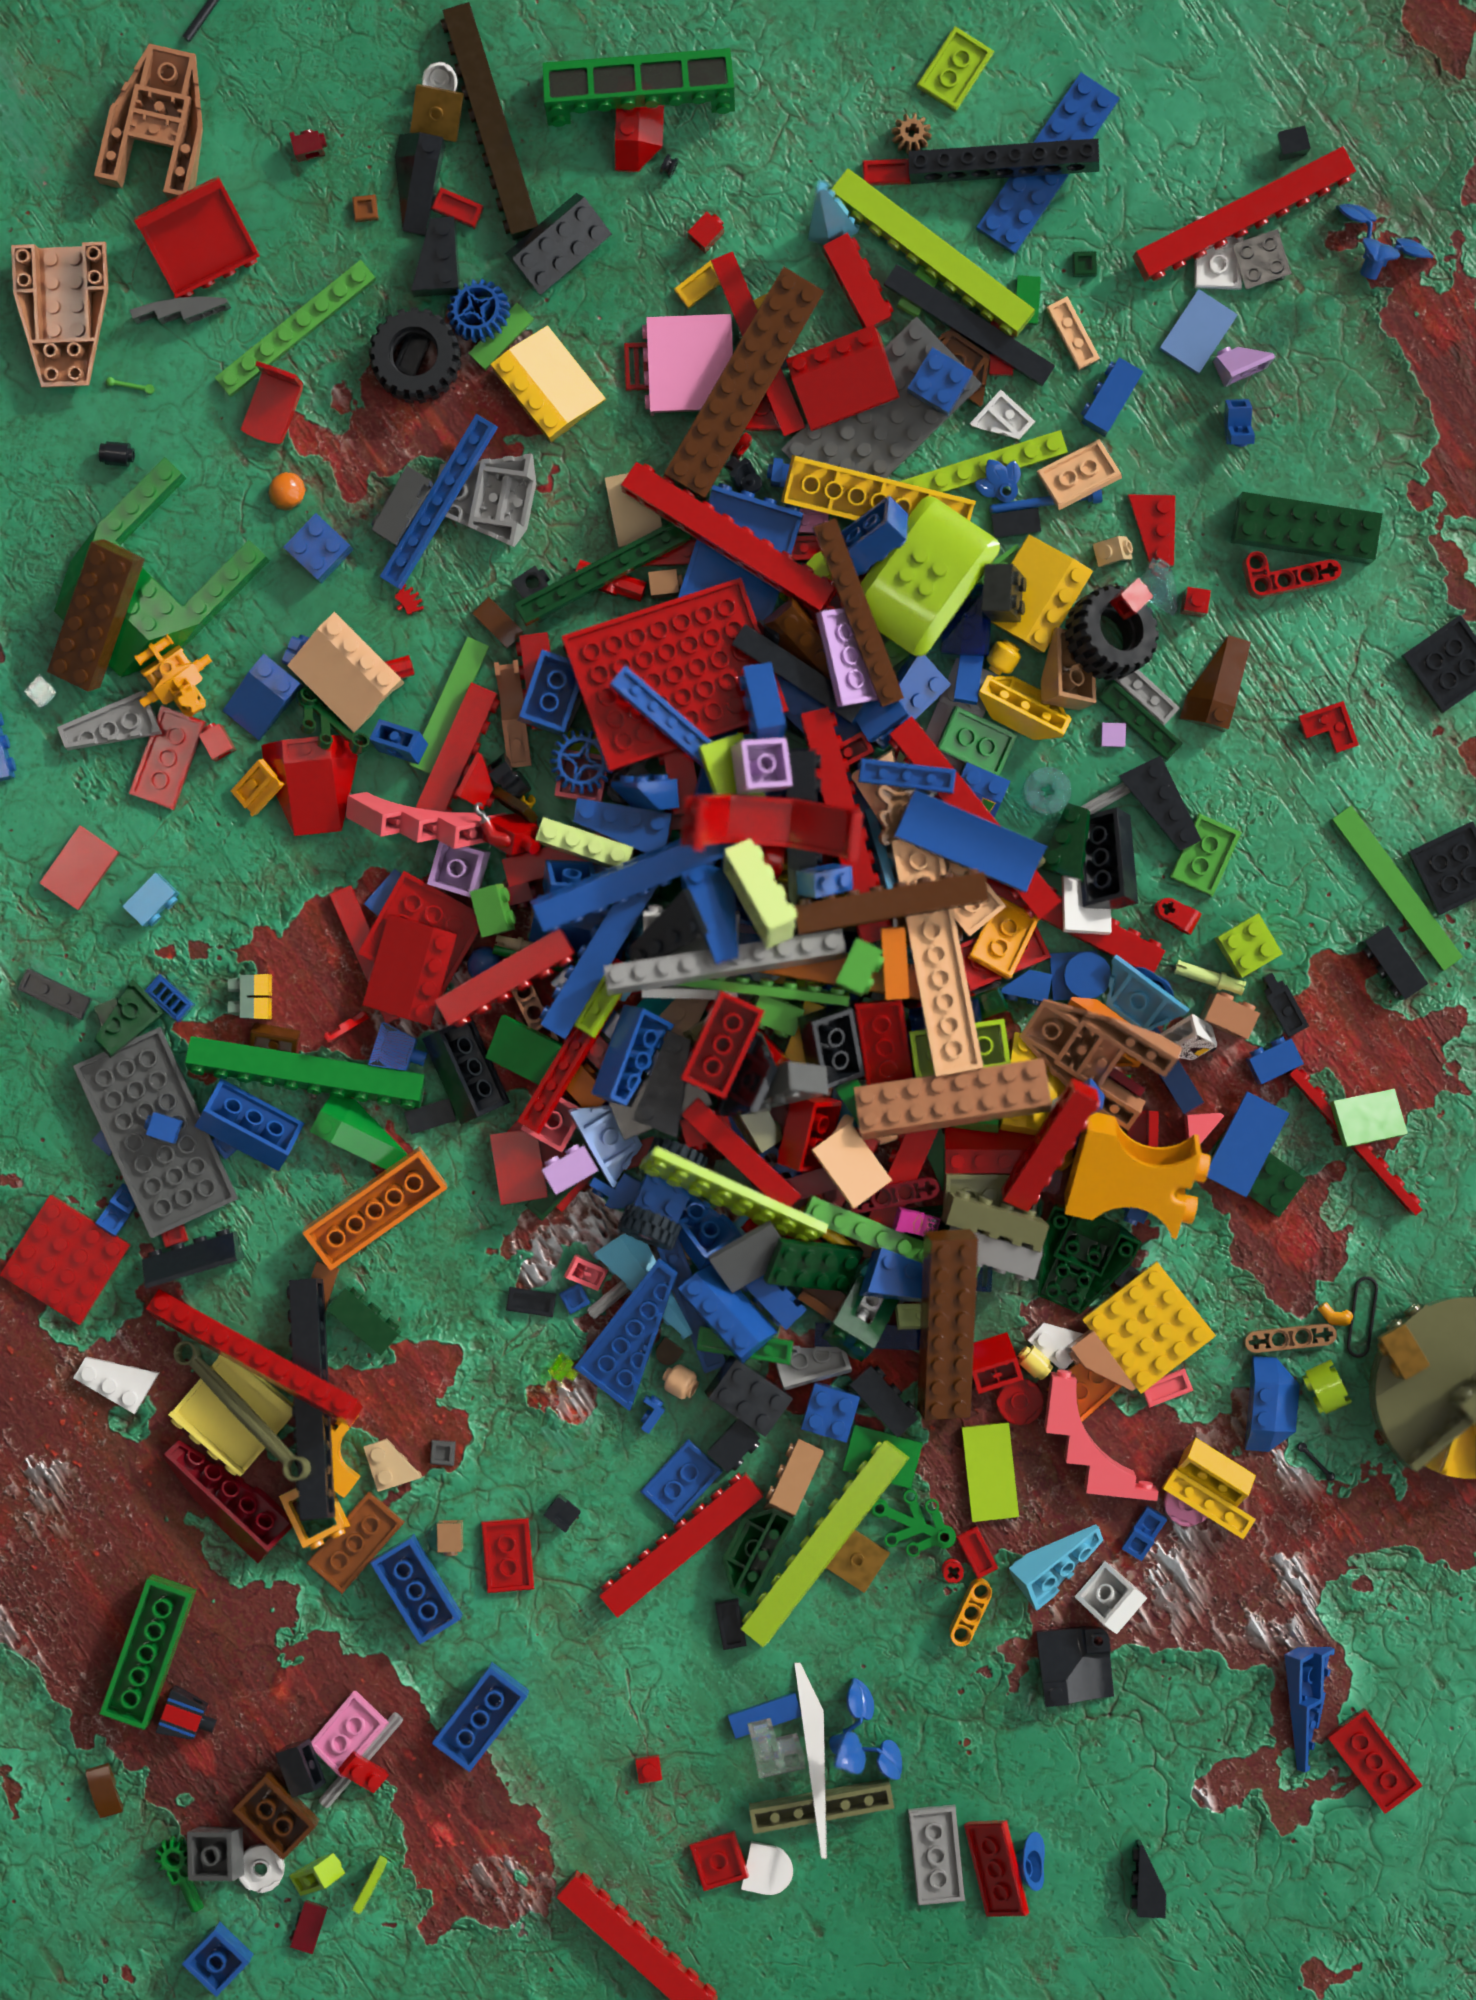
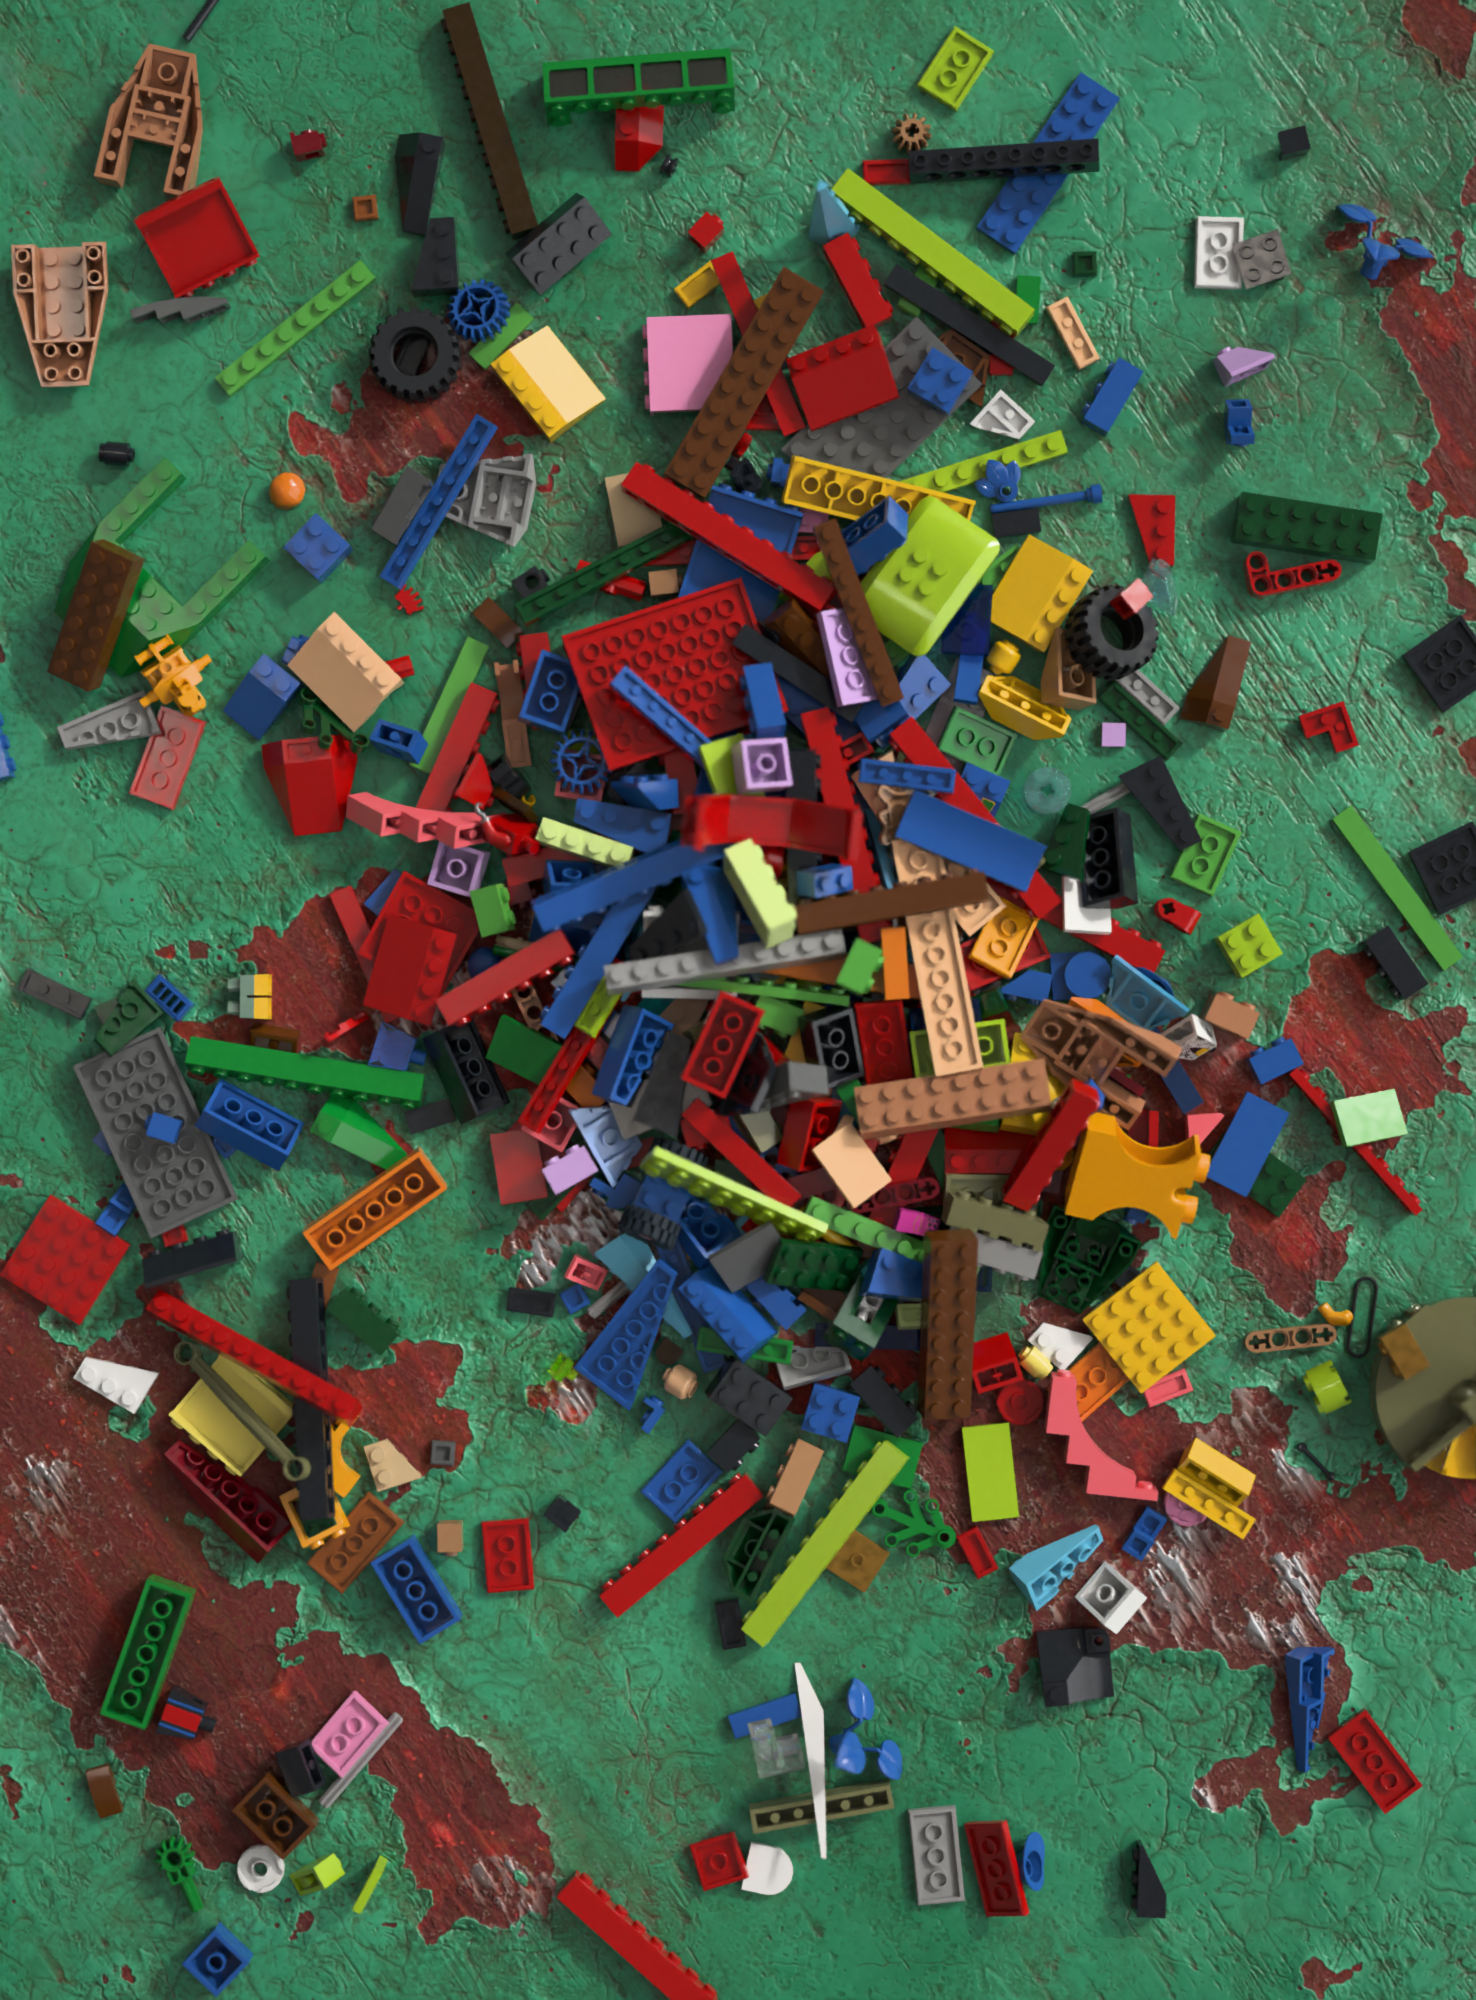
clear light blue tile [23,675,58,708] -> none
tile [40,825,120,910] -> none
bright green hinge [106,377,155,394] -> none
dark azure brick [122,872,180,927] -> none
dark grey brick [187,1826,244,1881] -> none
brick [199,723,236,762] -> none
light orange plate [231,759,285,816] -> none
red piece [240,361,303,444] -> none
dark red tile [290,1900,328,1954] -> none
red plate [338,1751,389,1793] -> none
pearl gold plate [410,84,464,142] -> none
white hair [422,62,458,91] -> none
red tile [431,187,484,229] -> none
blue brick [432,1662,529,1772] -> none
red tile [624,342,649,391] -> none
red plate [635,1755,663,1784] -> none
red bush [941,1558,964,1583] -> none
light orange beam [949,1578,992,1646] -> none
pearl dark grey brick [982,564,1027,622] -> none
light nougat tile [1037,439,1122,510] -> none
nougat slope [1068,1329,1136,1391] -> none
tan bracket [1093,536,1133,567] -> none
red brick [1132,146,1356,282] -> none
medium blue tile [1159,289,1238,375] -> none
yellowish green pin [1174,960,1246,996] -> none
red brick [1180,587,1211,617] -> none
blue wedge [1244,1355,1300,1452] -> none
black hinge [1262,973,1309,1038] -> none

